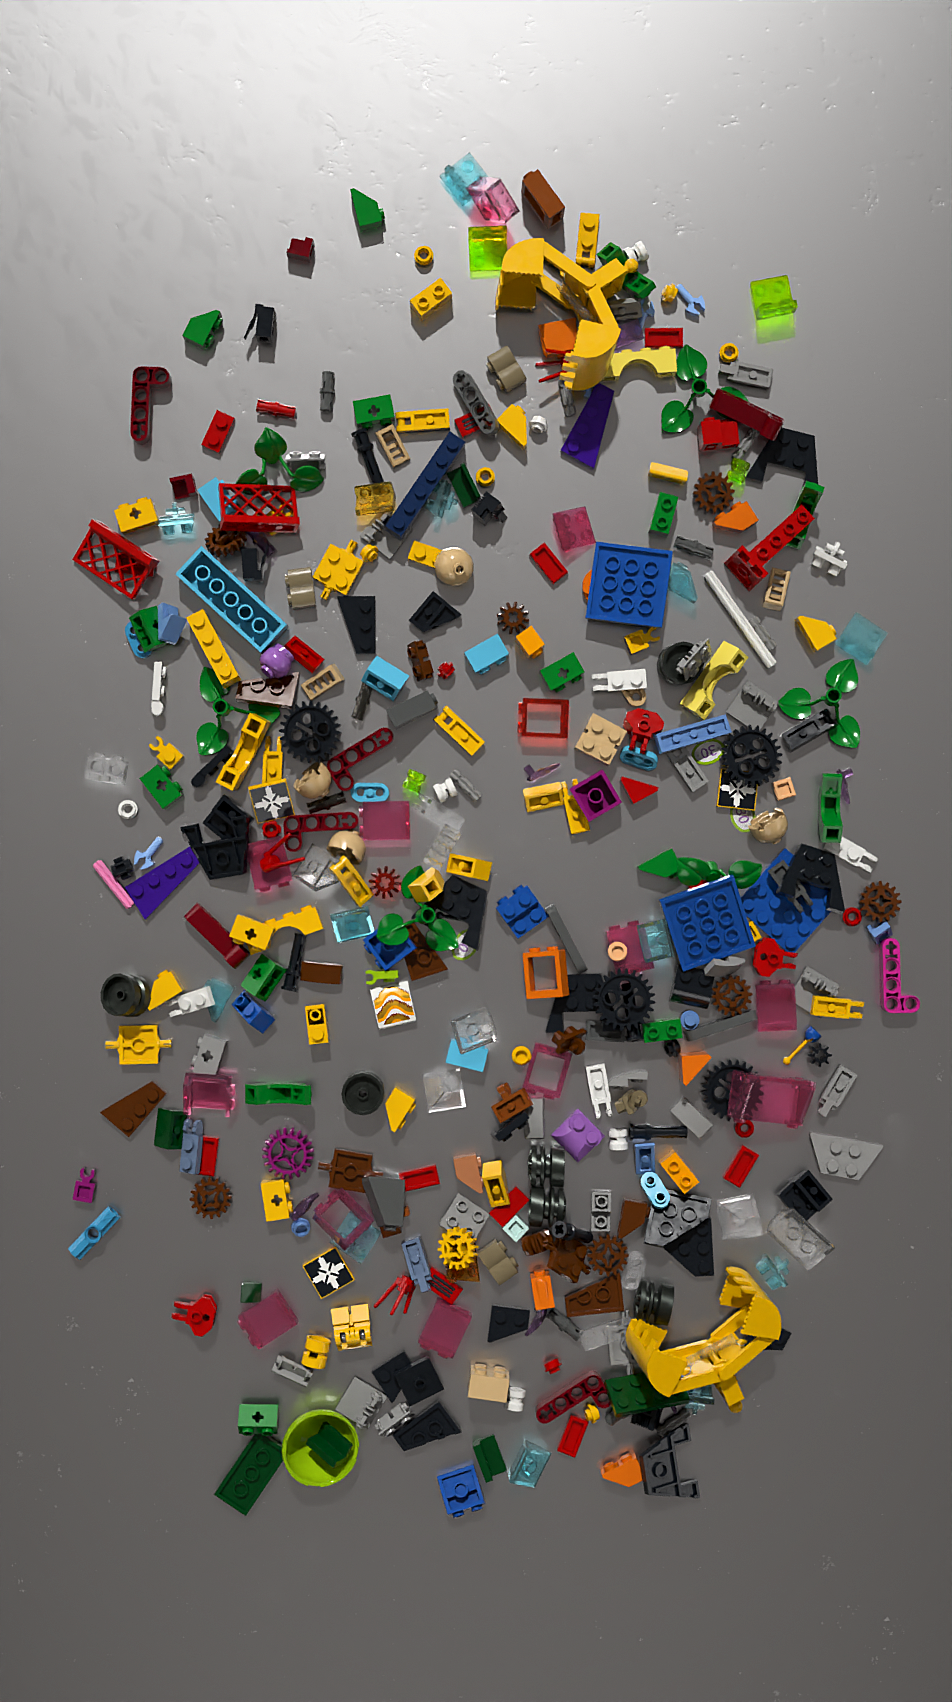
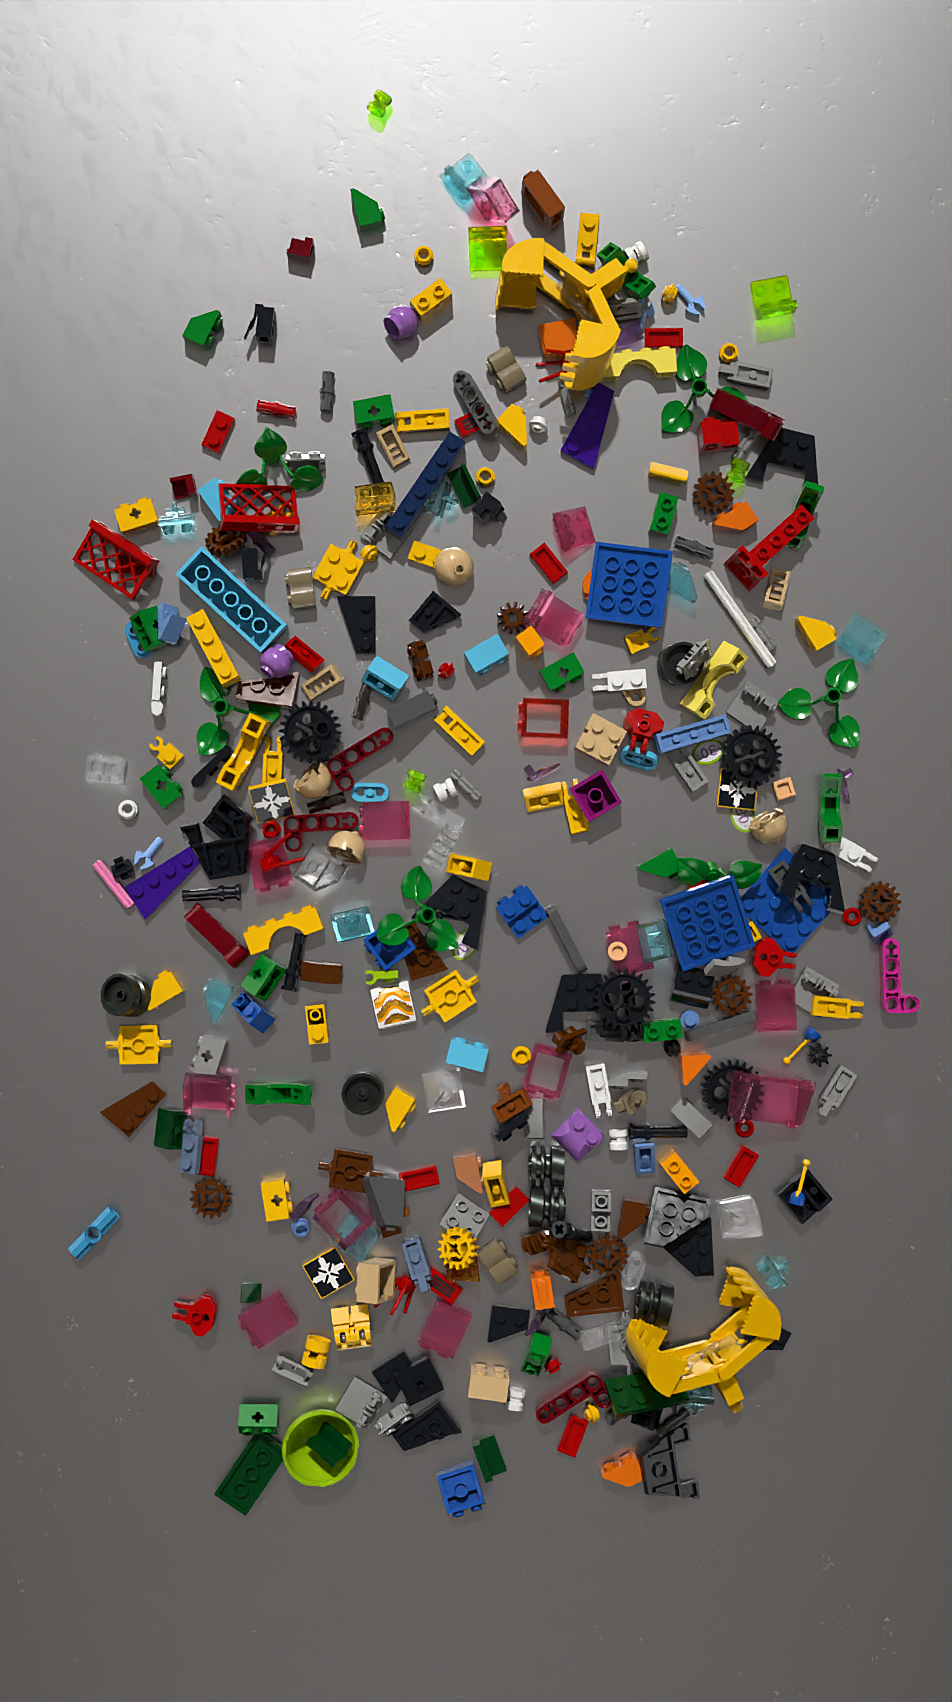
magenta plate [72,1167,96,1203] -> none
dark red beam [130,366,172,445] -> none
white hinge [165,986,215,1017] -> none
yellow brick [229,914,275,952] -> none
magenta gear [262,1127,314,1180] -> none
yellow plate [329,855,374,907] -> none
clear red gear [369,866,401,899] -> none
yellow slope [408,865,445,902] -> none
clear slope [450,1007,497,1054] -> none
light aqua plate [502,1214,530,1242] -> none
clear light blue slope [508,1440,552,1488] -> none
orange window [523,946,569,999] -> none
red slope [619,776,659,804] -> none
plate [640,1172,670,1209] -> none
clear slope [766,1208,835,1271] -> none
black plate [782,709,838,752] -> none
light grey wing [809,1131,883,1180] -> none
white hips [812,542,847,576] -> none
none -> black pin [182,884,241,902]
none -> tan piece [355,1257,396,1304]
none -> clear neon green wheel [367,89,392,117]
none -> medium lavender piece [383,305,419,340]
none -> yellow plate [421,970,480,1022]
none -> green slope [520,1332,552,1377]
none -> clear pink panel [523,589,584,647]
none -> hinge [789,1159,810,1206]

